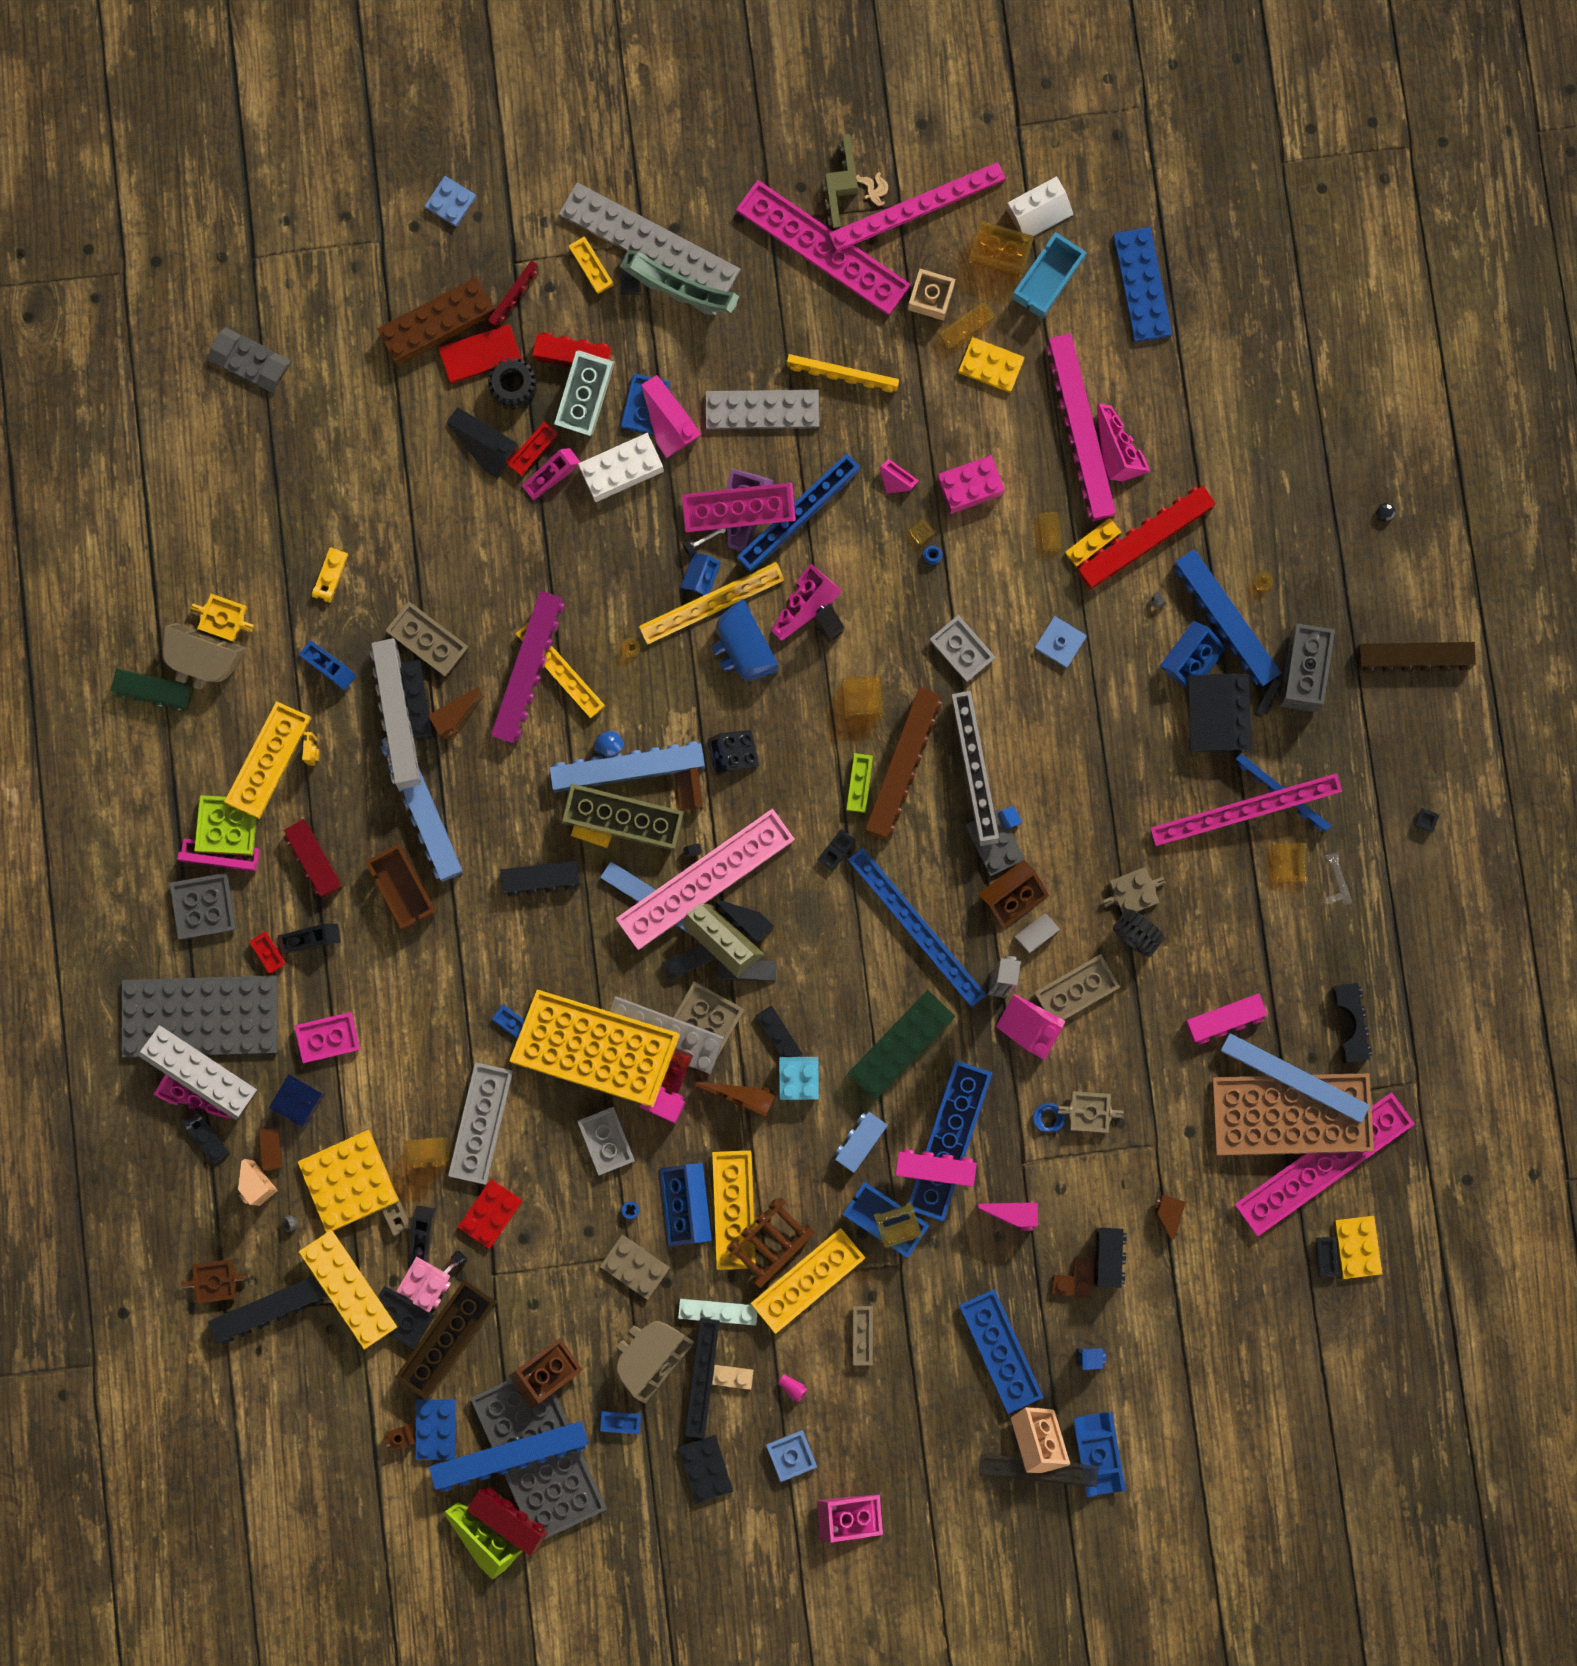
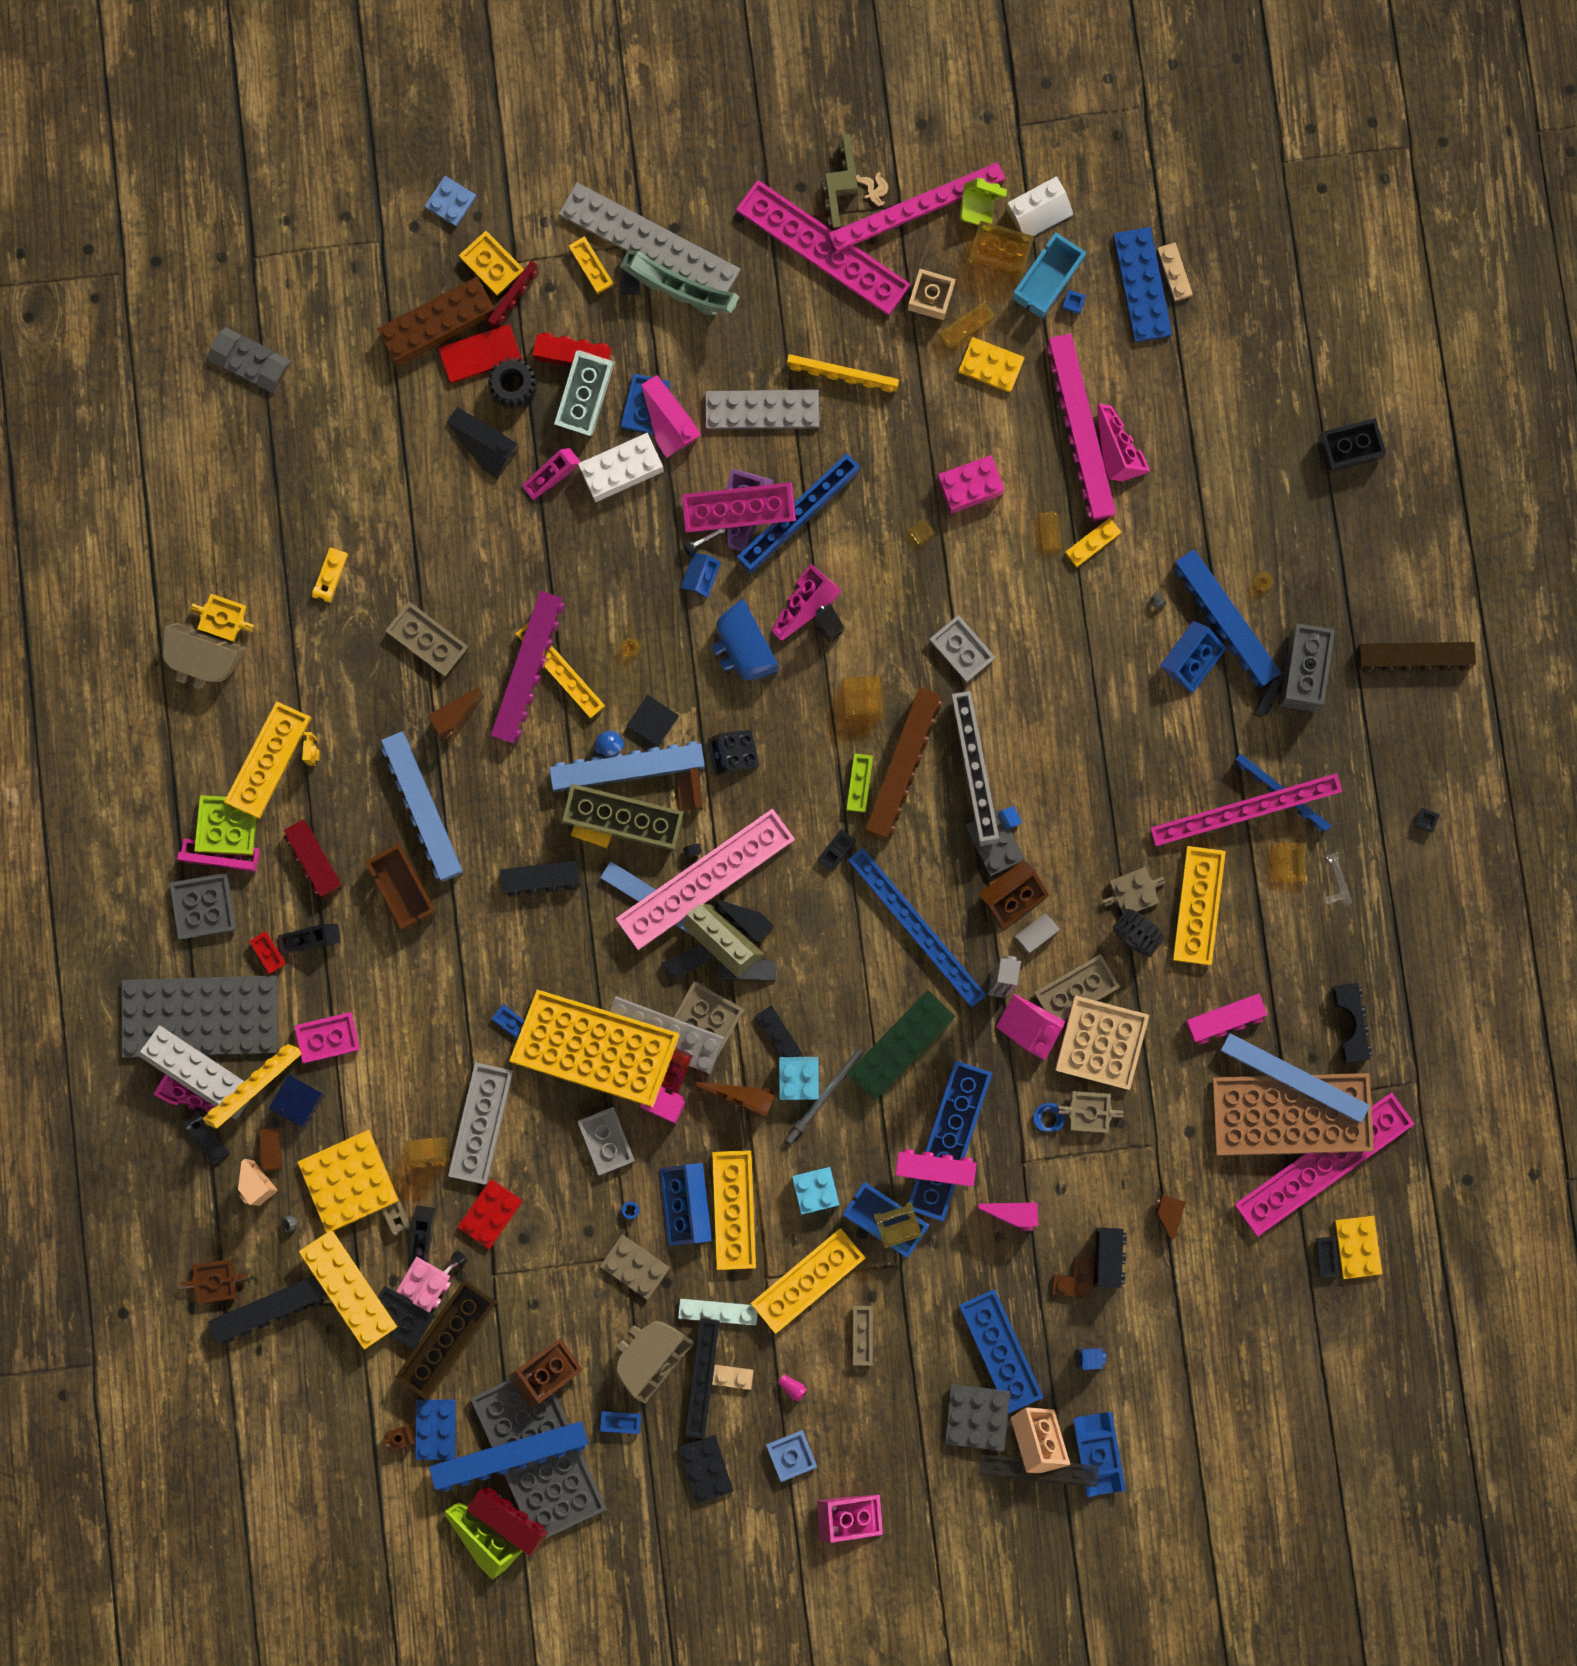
clear green brick [110,669,194,712] -> none
blue slope [299,640,356,691] -> none
light grey brick [370,638,422,790] -> none
black arch [401,660,435,741] -> none
red plate [507,422,559,477] -> none
yellow plate [639,562,784,645] -> none
reddish brown fence [725,1197,816,1288] -> none
medium blue brick [835,1112,888,1173] -> none
dark pink slope [880,459,919,493] -> none
blue plate [923,546,942,565] -> none
medium blue plate [1034,616,1087,668] -> none
red brick [1077,486,1216,591] -> none
black slope [1187,674,1252,753] -> none
black tile [1376,503,1396,523] -> none
none -> yellow plate [203,1044,302,1129]
none -> yellow plate [459,231,524,297]
none -> black tile [626,695,680,747]
none -> flat silver bar [786,1049,863,1144]
none -> medium azure brick [792,1167,839,1215]
none -> dark grey plate [946,1384,1010,1451]
none -> lime bracket [960,178,1007,229]
none -> tan plate [1055,995,1149,1090]
none -> blue plate [1062,290,1086,315]
none -> tan plate [1157,242,1193,302]
none -> yellow plate [1173,846,1226,966]
none -> black brick [1318,418,1386,473]

